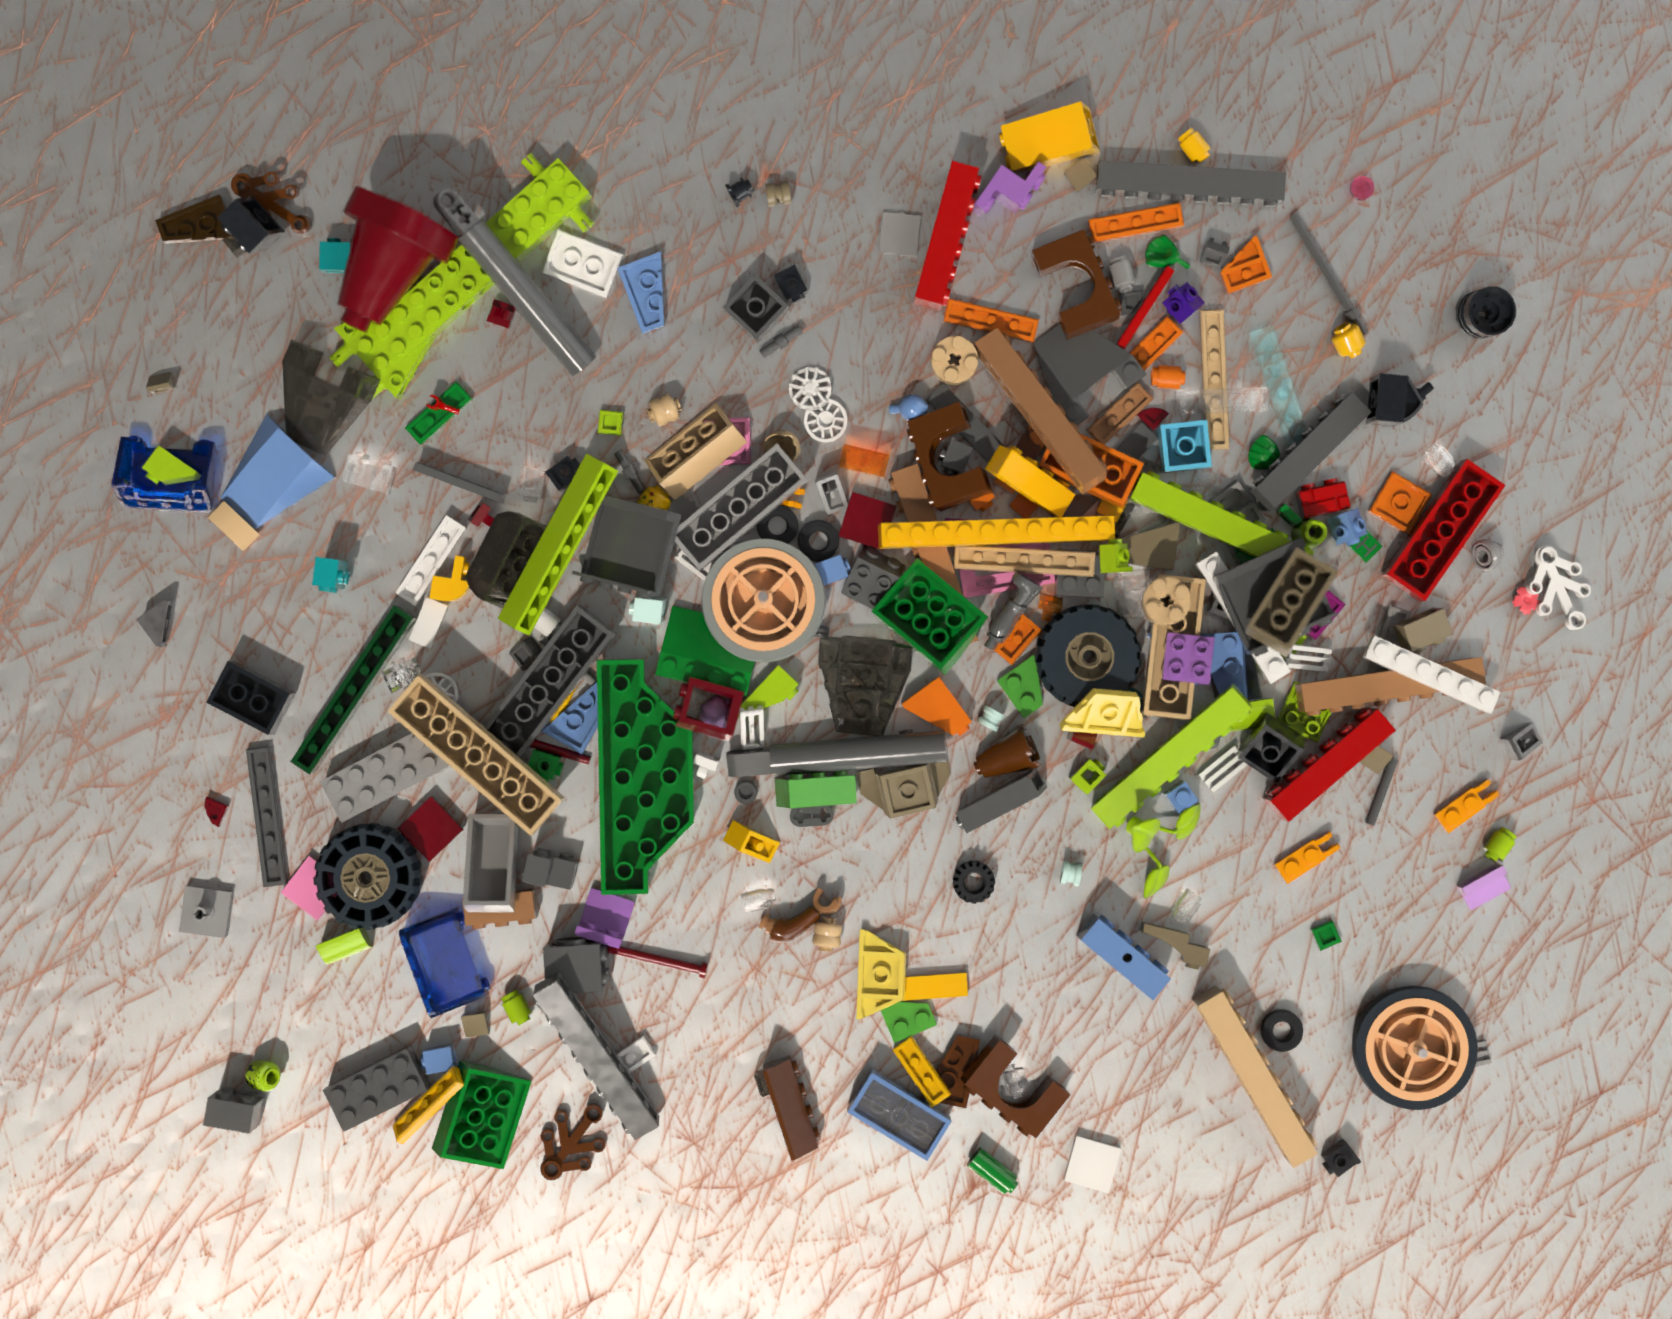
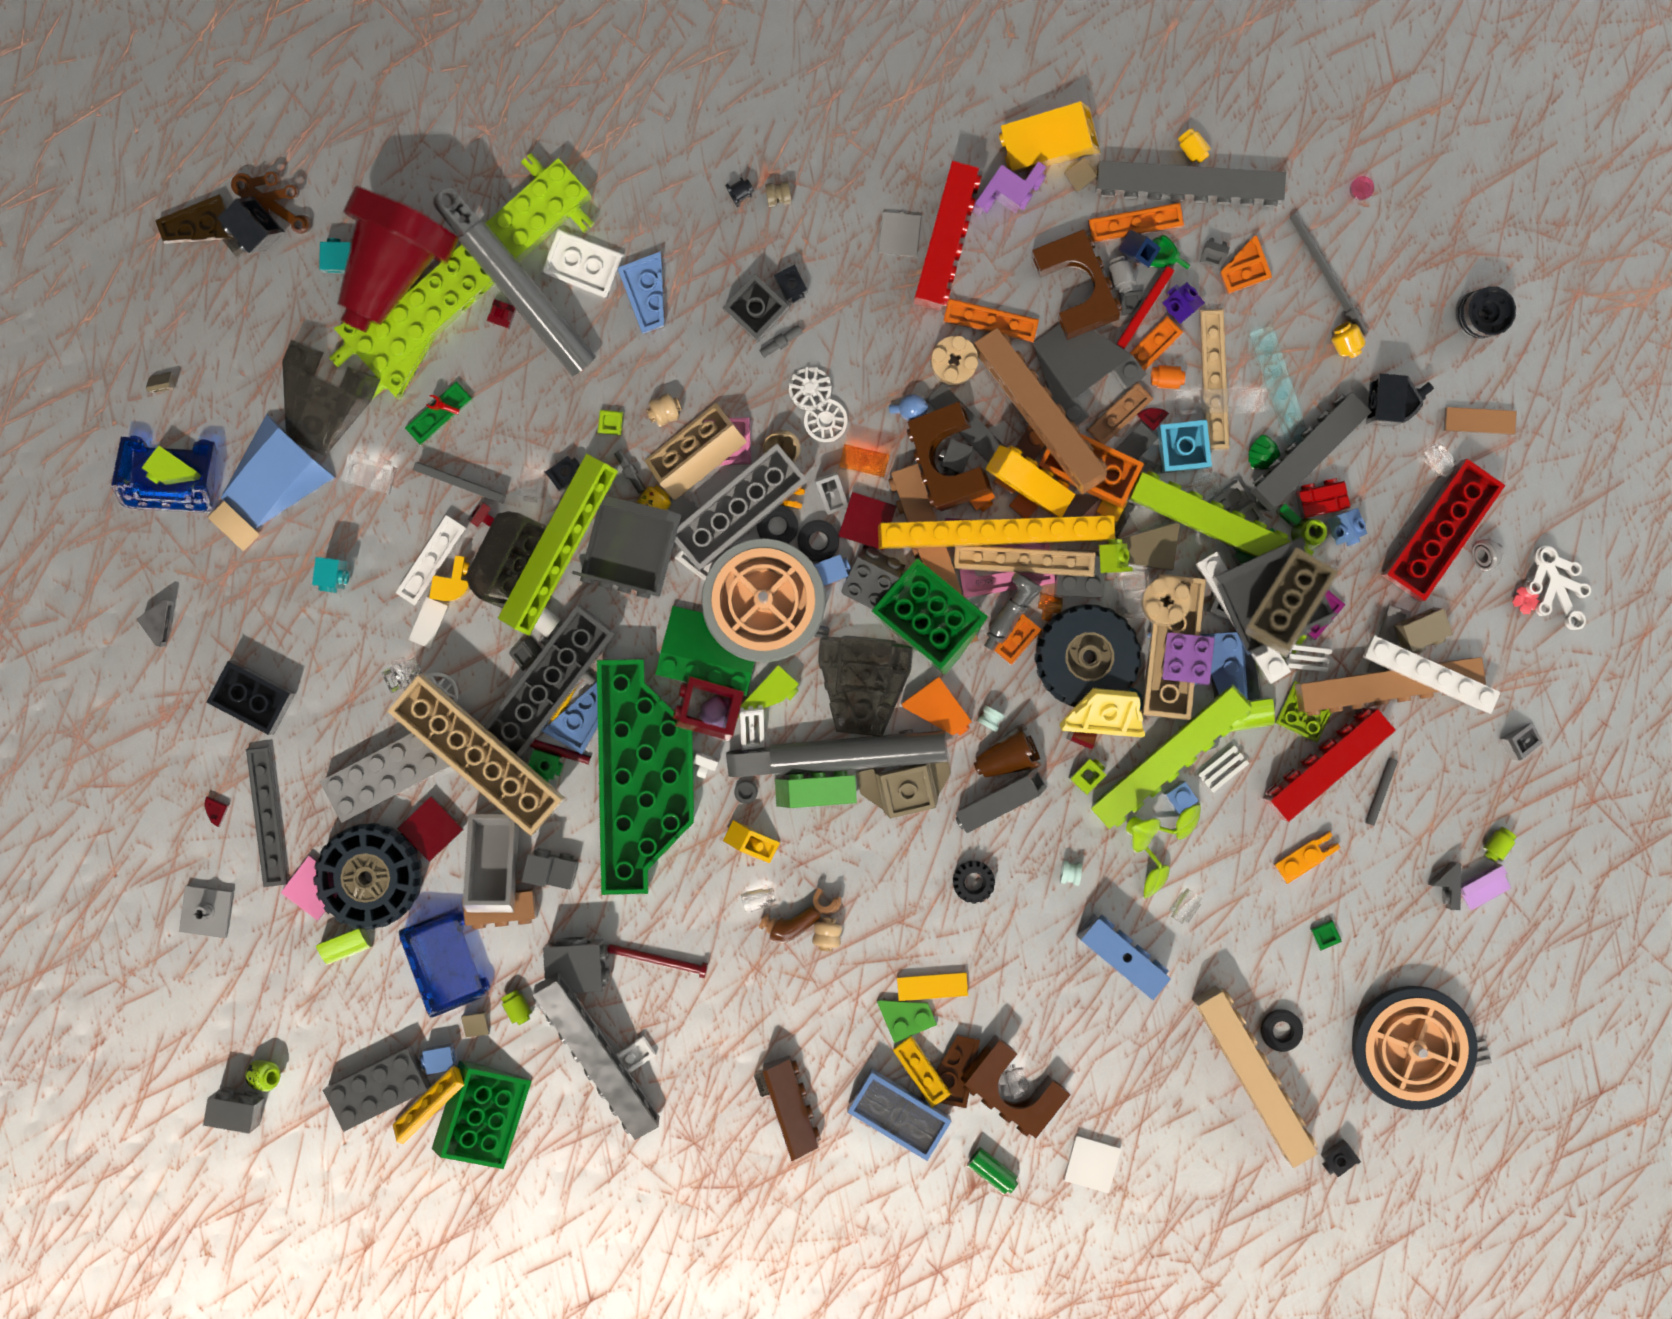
dark green brick [290,605,417,775] -> none
reddish brown plant [540,1103,606,1180] -> none
medium lavender bracket [575,888,635,949] -> none
light aqua brick [629,596,667,624] -> none
dark grey beam [790,805,834,827] -> none
light yellow wing [856,929,906,1019] -> none
bright green wing [997,655,1043,718] -> none
dark tan slope [1140,921,1211,970] -> none
brick [1238,713,1305,784] -> none
green tile [1349,530,1383,563] -> none
dark tan slope [1360,746,1394,774] -> none
orange tile [1368,471,1433,535] -> none
light orange hinge [1433,778,1500,833] -> none
none -> dark blue brick [1118,230,1161,268]
none -> dark grey slope [1428,862,1462,910]
none -> medium nougat tile [1444,407,1517,435]

